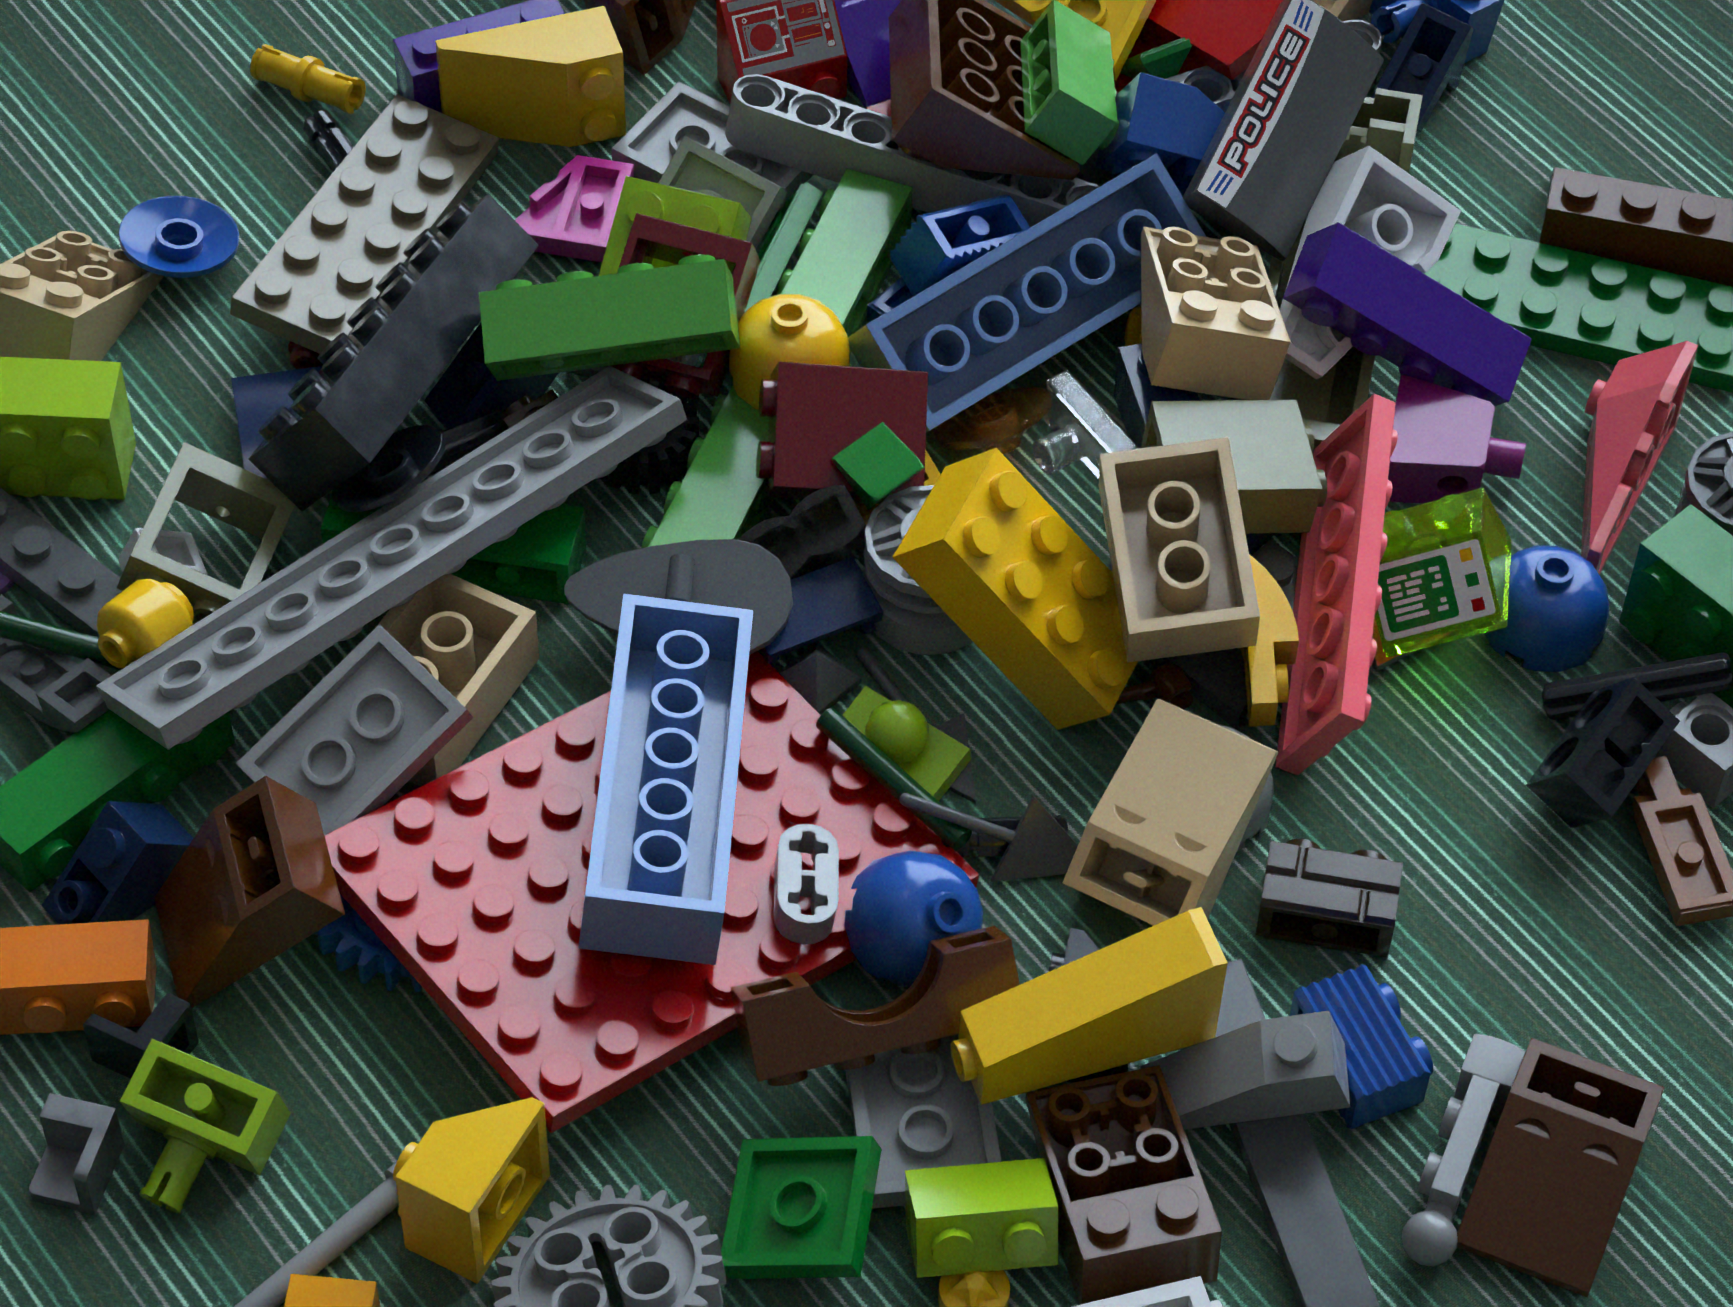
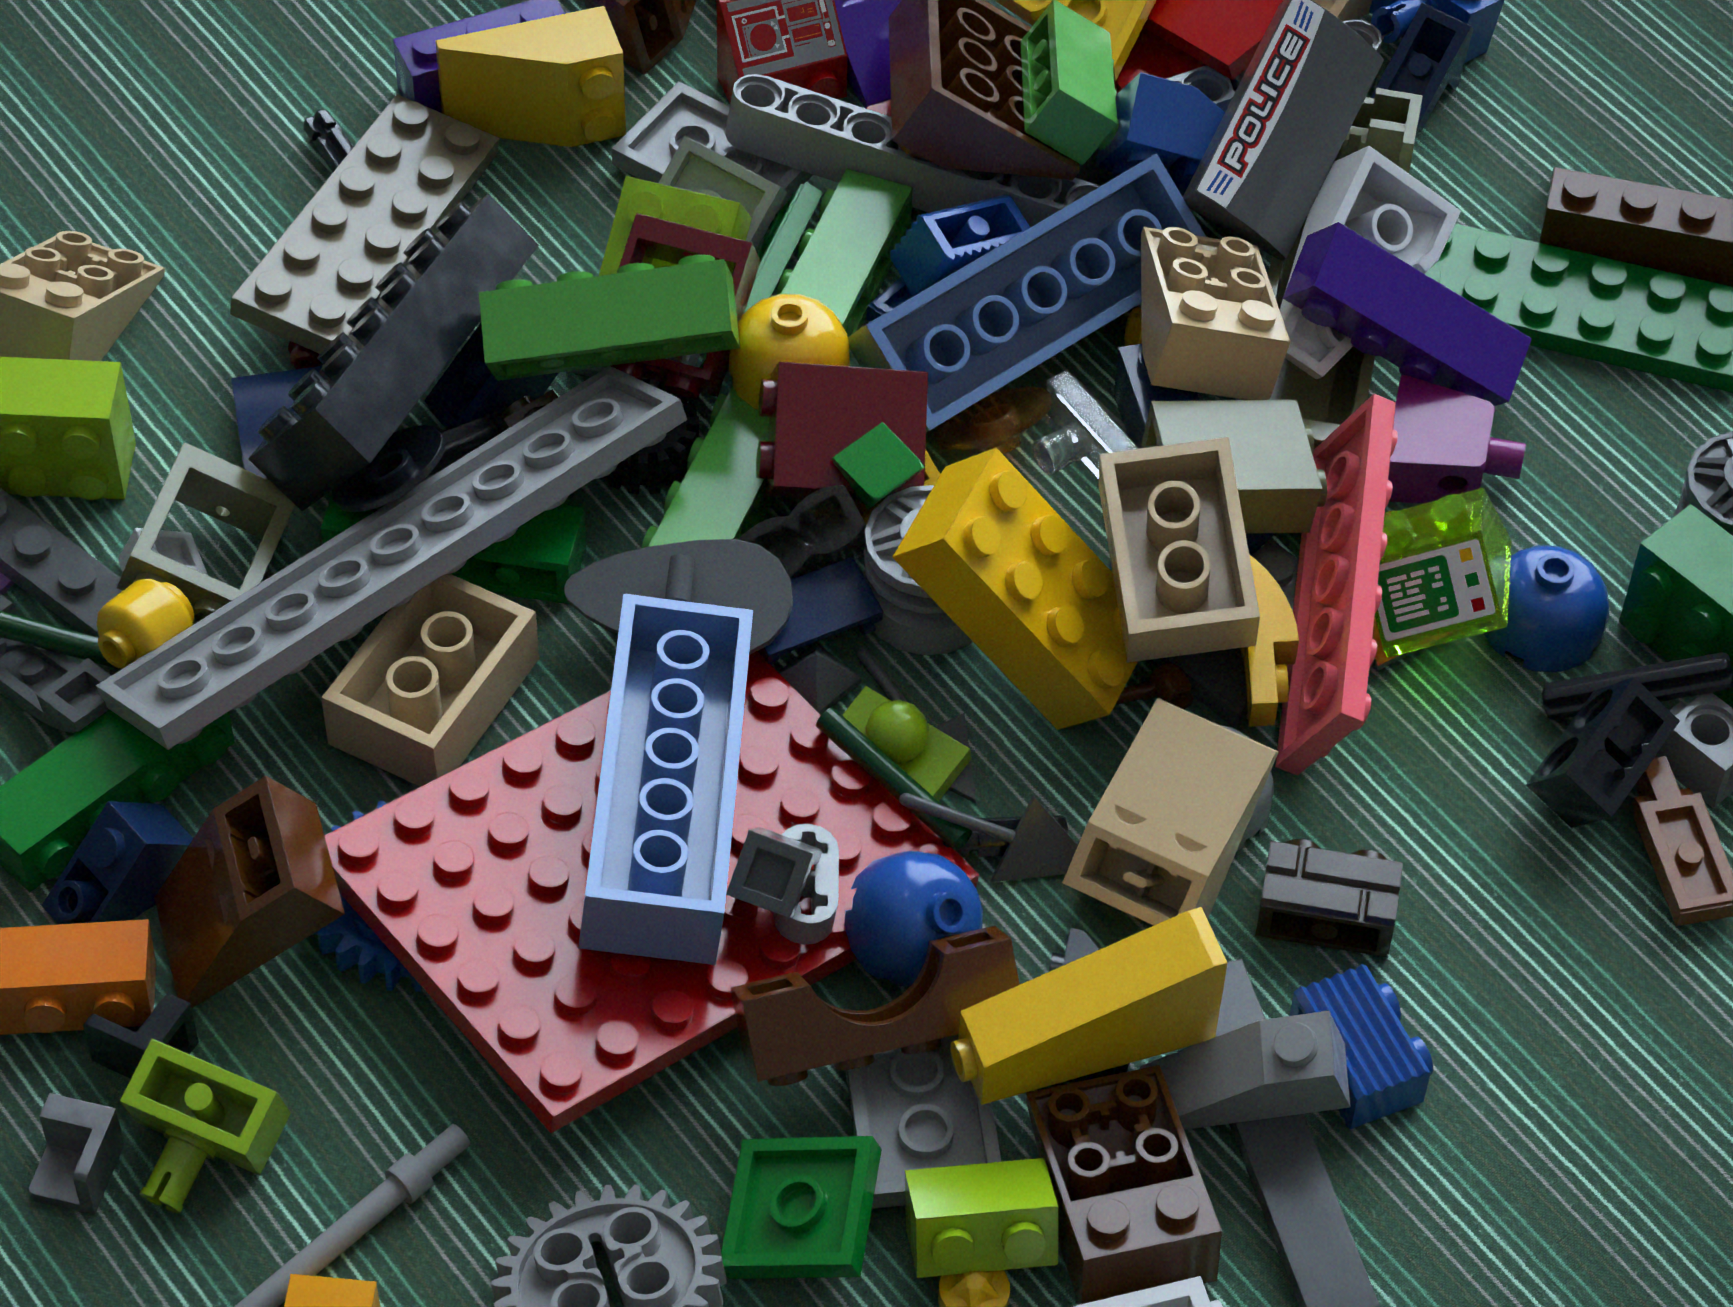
blue dish [119,196,239,278] -> none
light grey plate [236,624,473,835] -> none
yellow pin [250,44,366,114] -> none
yellow slope [393,1097,550,1284] -> none
dark pink wing [515,155,634,262] -> none
green slope [1120,37,1192,79] -> none
light grey plate [1402,1034,1525,1267] -> none
reddish brown slope [1457,1038,1665,1298] -> none
coral wedge [1581,341,1698,575] -> none
none -> dark grey panel [726,827,823,918]

